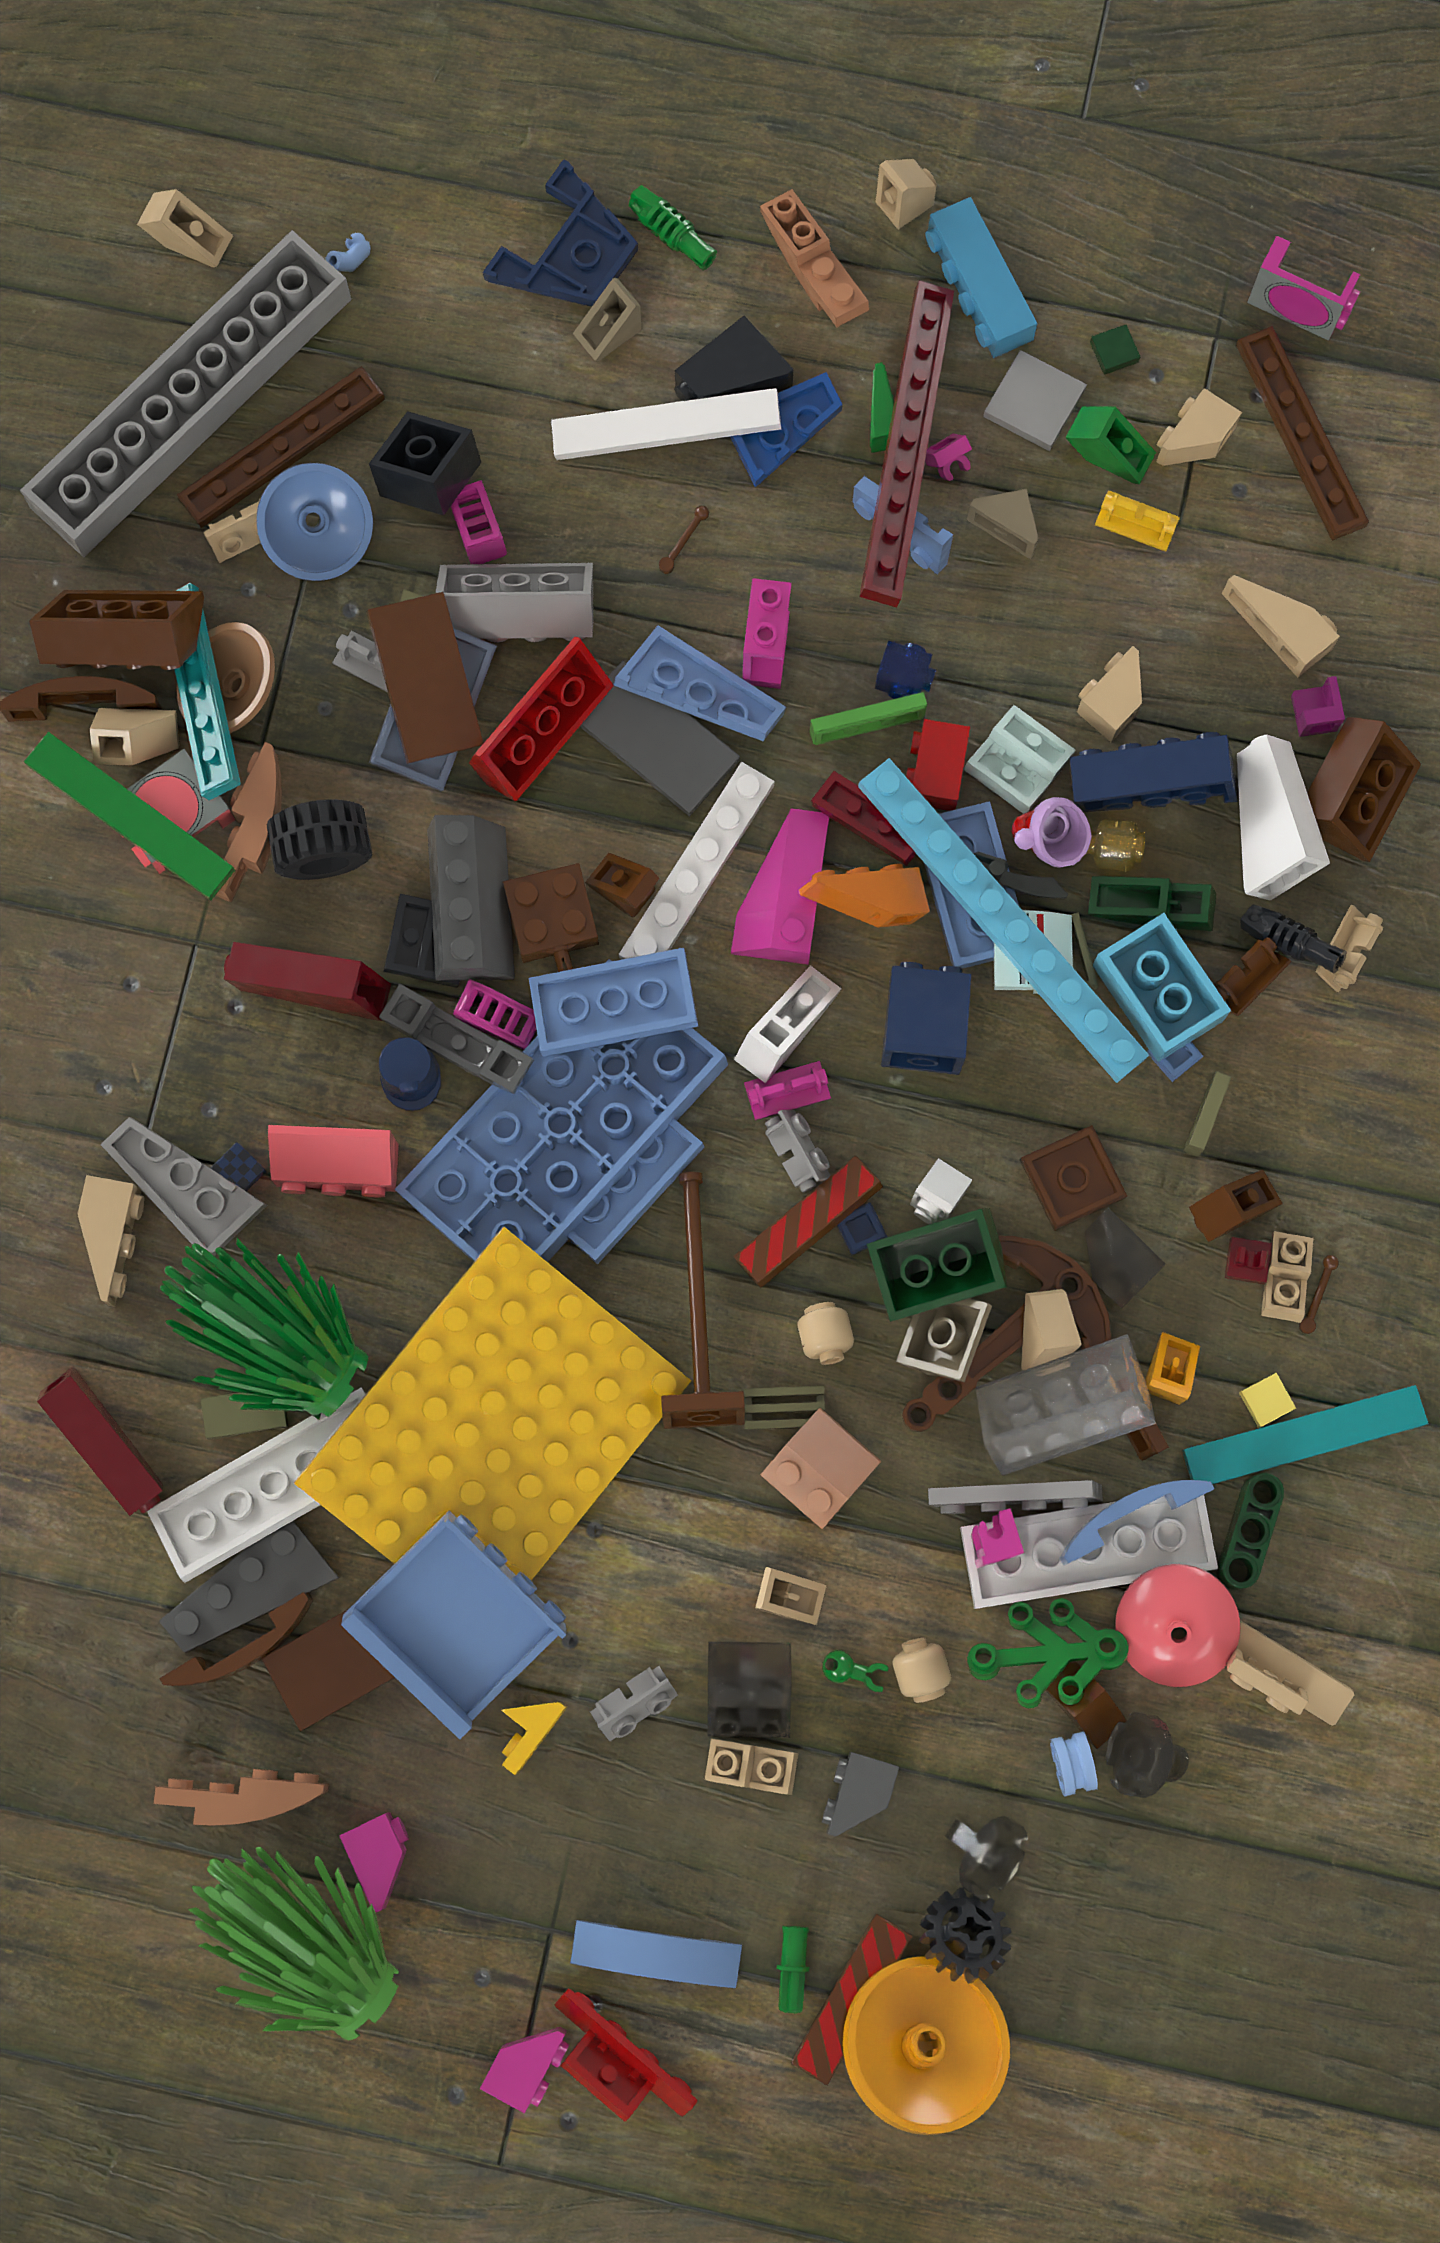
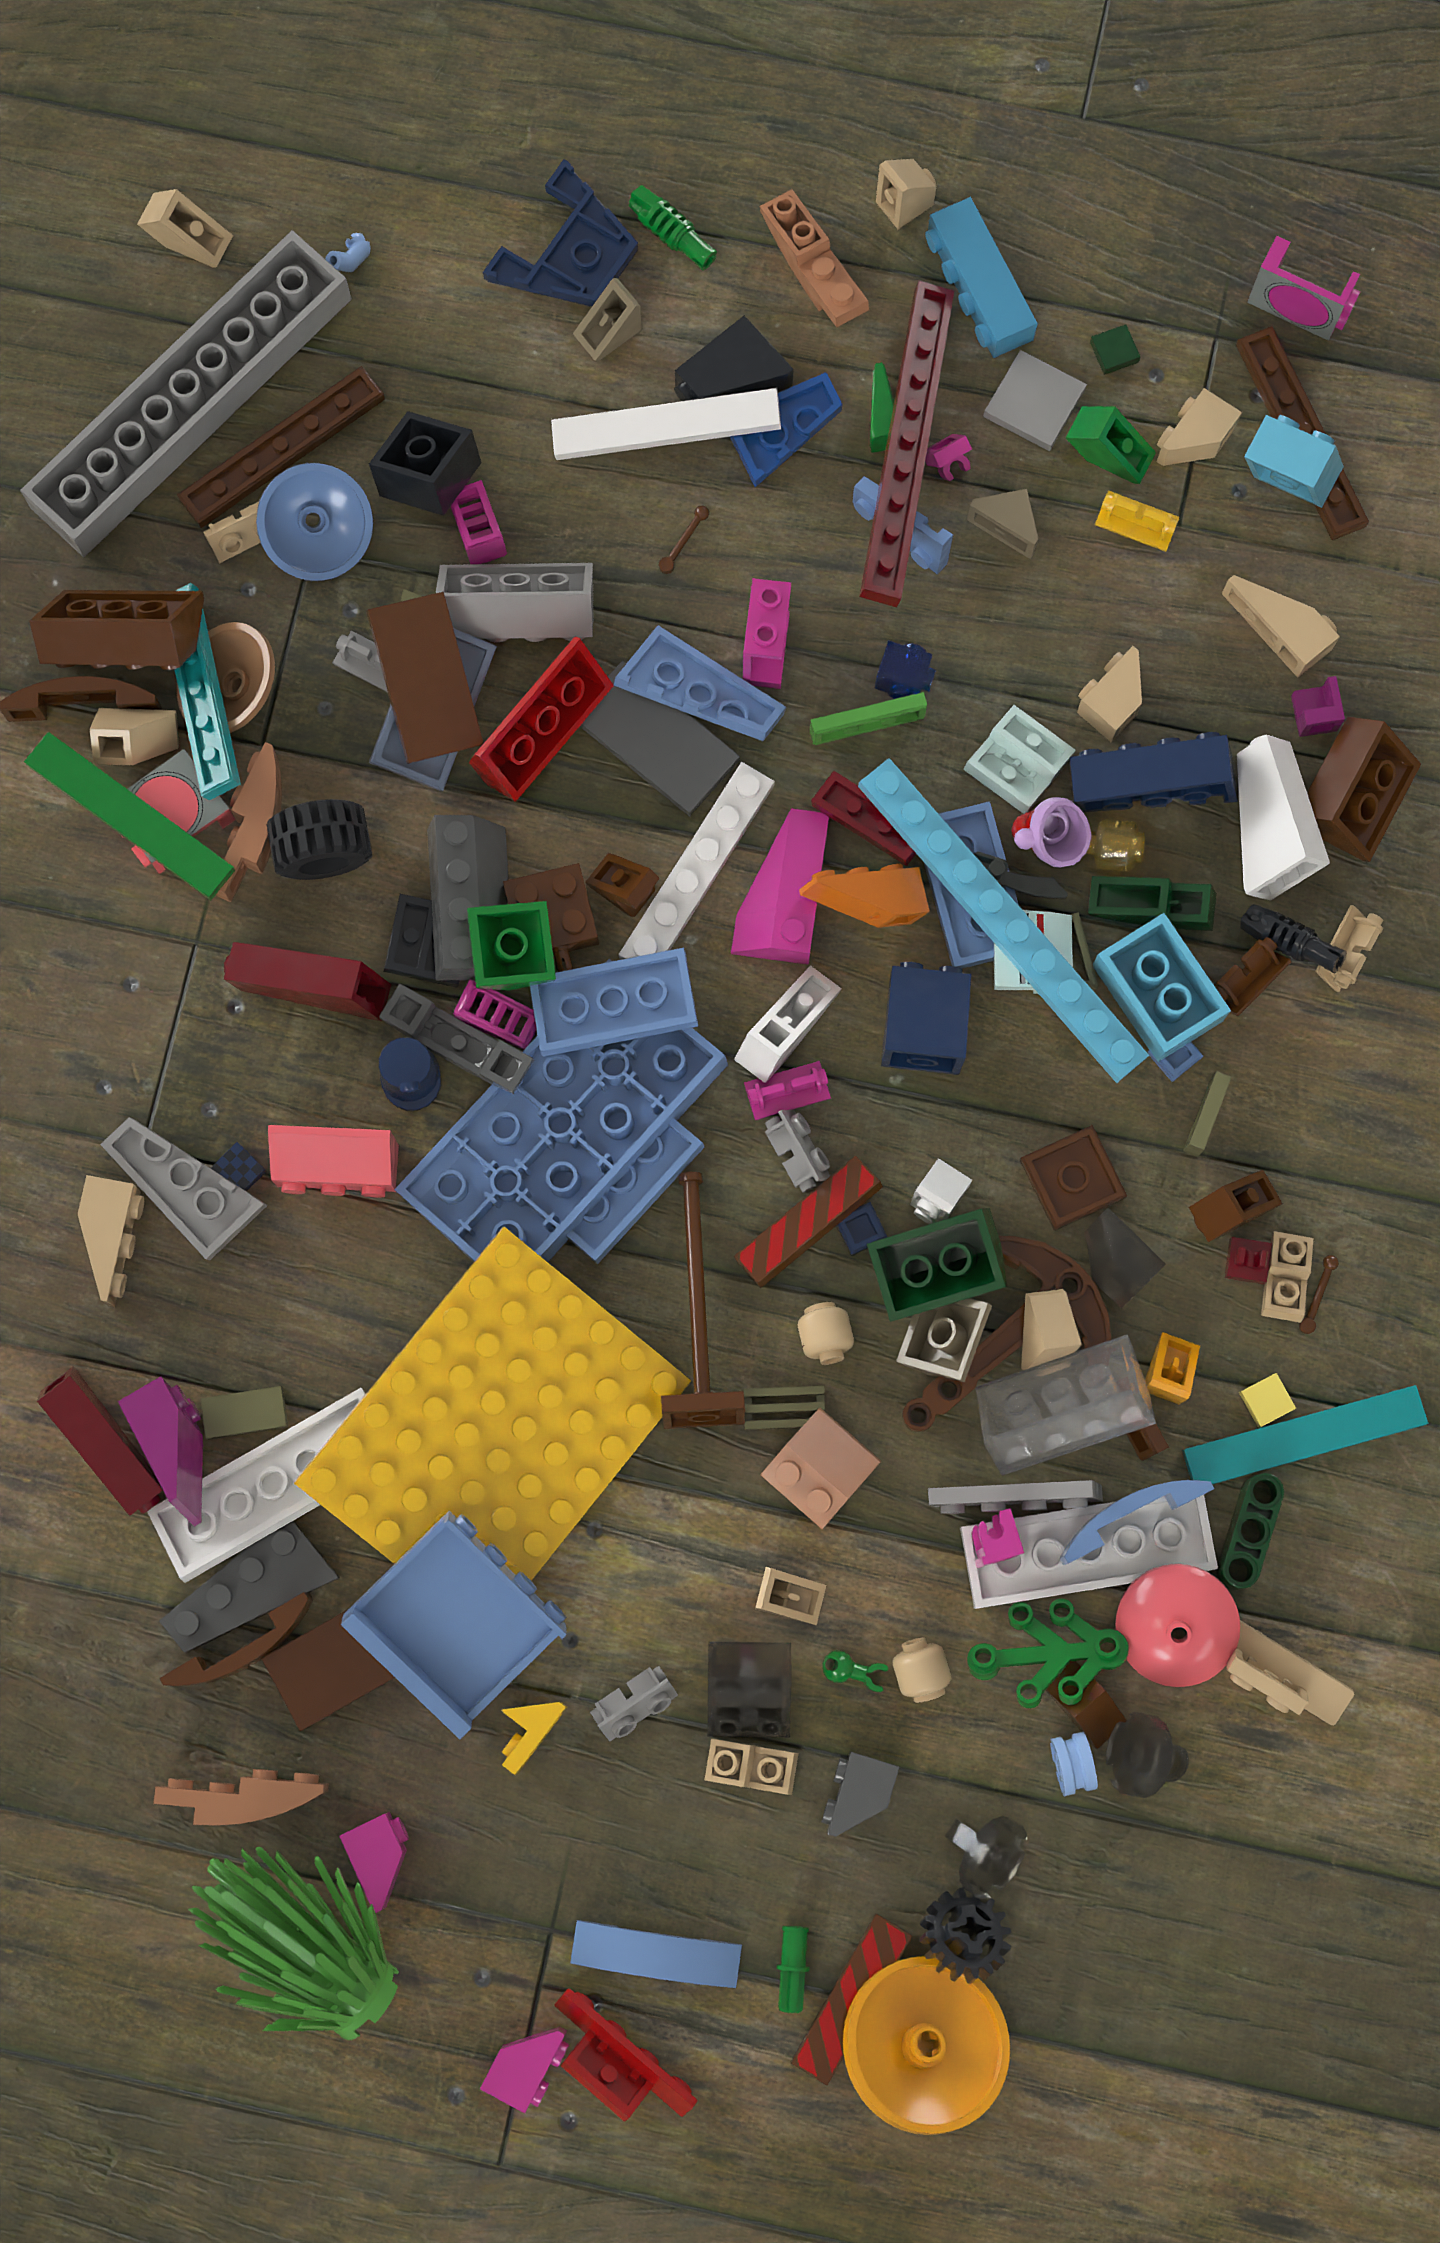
green plant [160,1238,368,1420] -> none
red brick [906,719,970,811] -> none
none -> magenta slope [118,1376,203,1527]
none -> green slope [467,901,556,991]
none -> medium azure slope [1244,415,1344,508]

